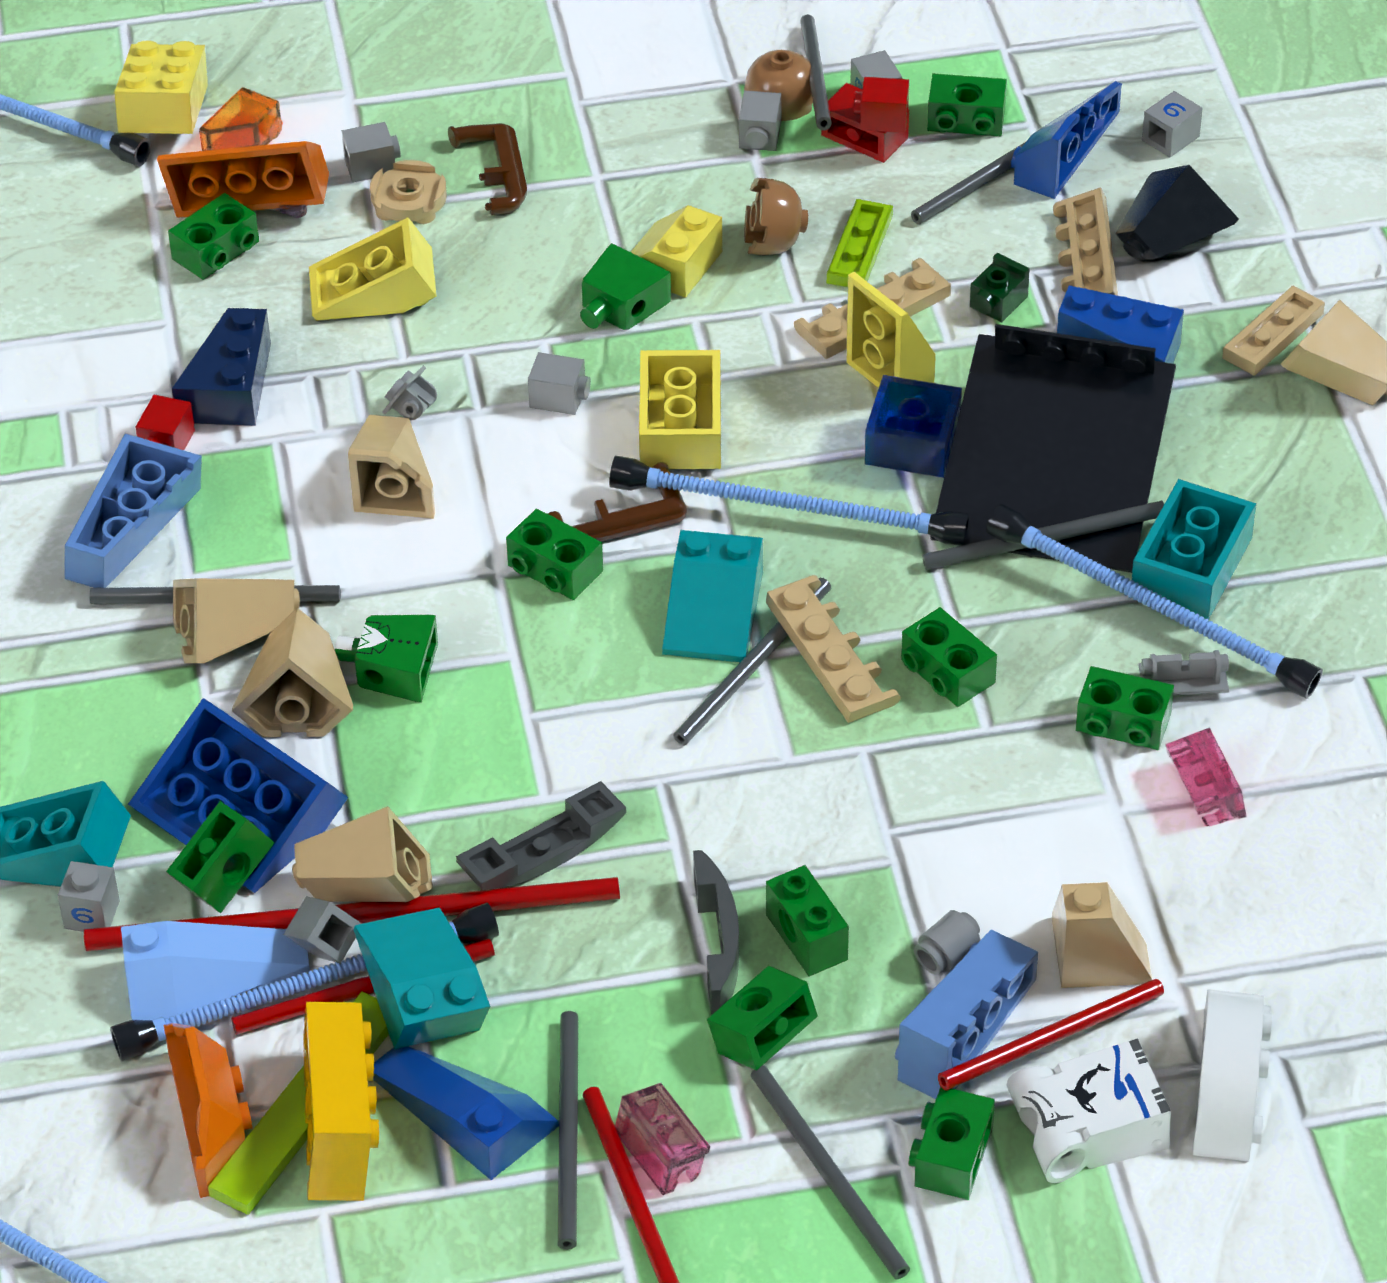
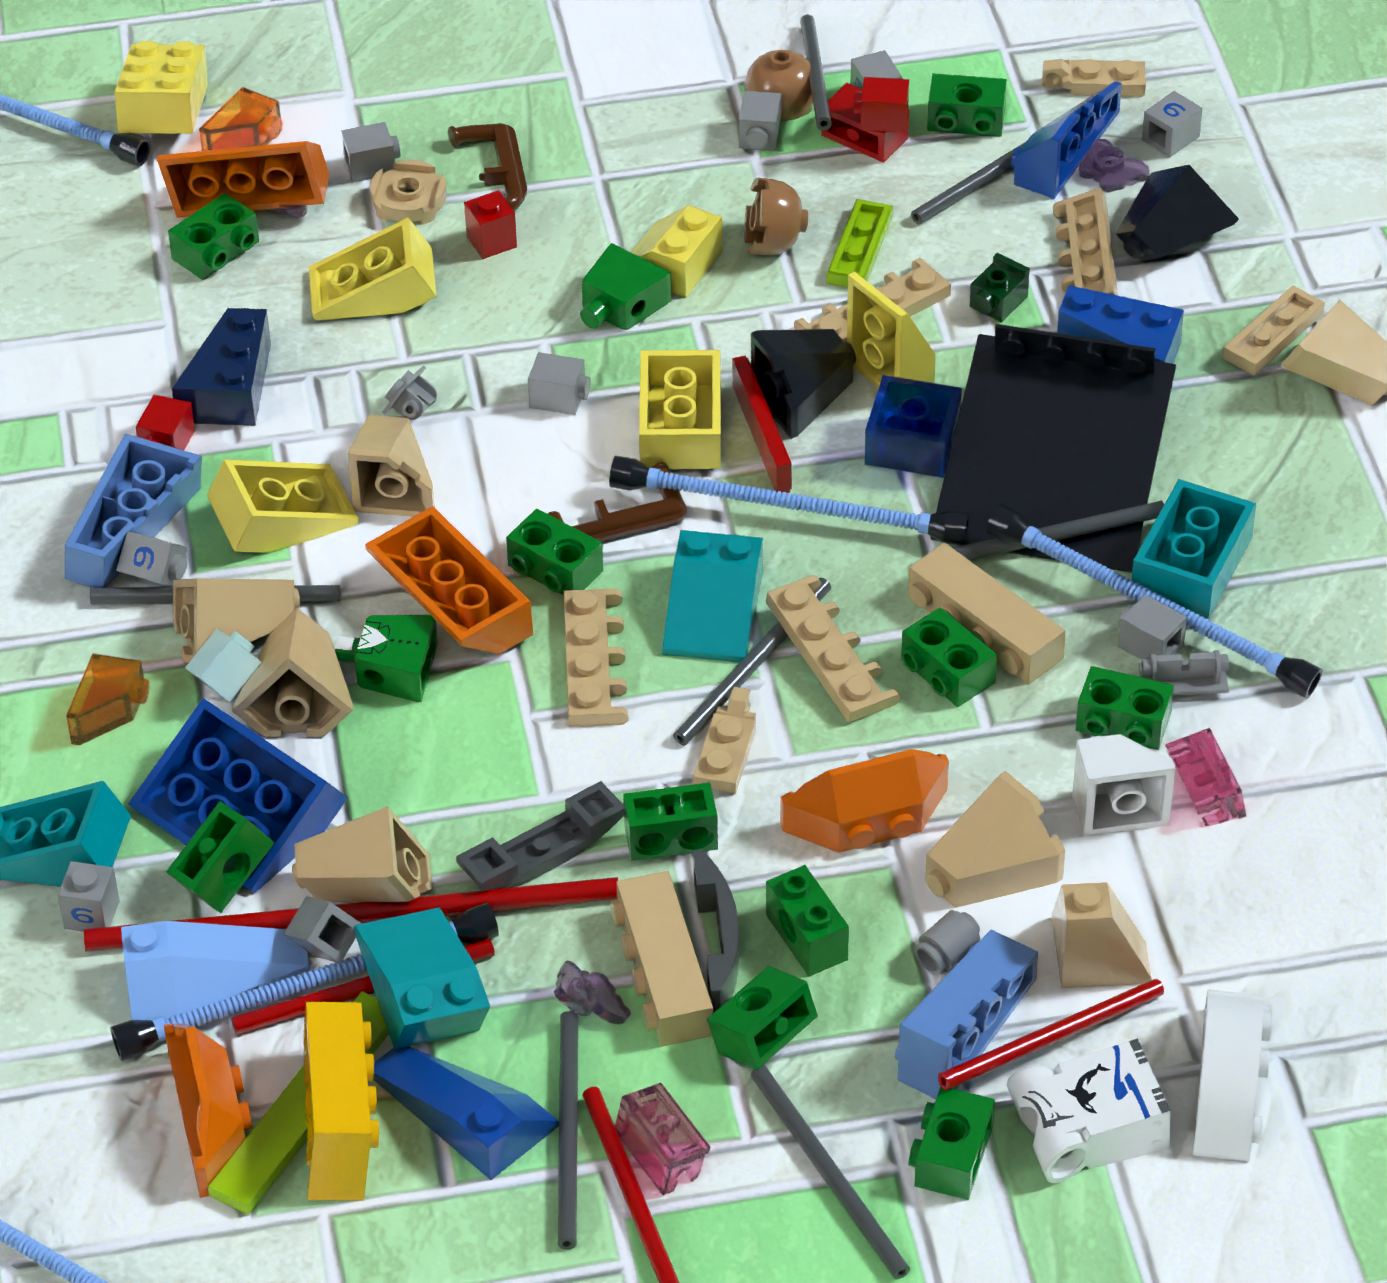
none -> clear orange slope [66,653,150,745]
none -> light grey brick [116,531,188,586]
none -> light aqua brick [185,628,262,702]
none -> light yellow slope [207,459,359,553]
none -> orange slope [365,506,533,654]
none -> red brick [464,190,517,259]
none -> clear purple animal [554,960,631,1025]
none -> tan hinge [564,589,629,727]
none -> tan brick [610,871,713,1047]
none -> green brick [623,782,718,861]
none -> tan hinge [693,687,756,794]
none -> red tile [732,355,792,493]
none -> black slope [751,329,856,439]
none -> orange wedge [780,749,949,853]
none -> tan brick [908,542,1066,685]
none -> tan slope [925,771,1065,908]
none -> tan hinge [1042,59,1146,97]
none -> white slope [1072,734,1175,836]
none -> clear purple animal [1079,139,1150,192]
none -> light grey brick [1117,594,1187,660]

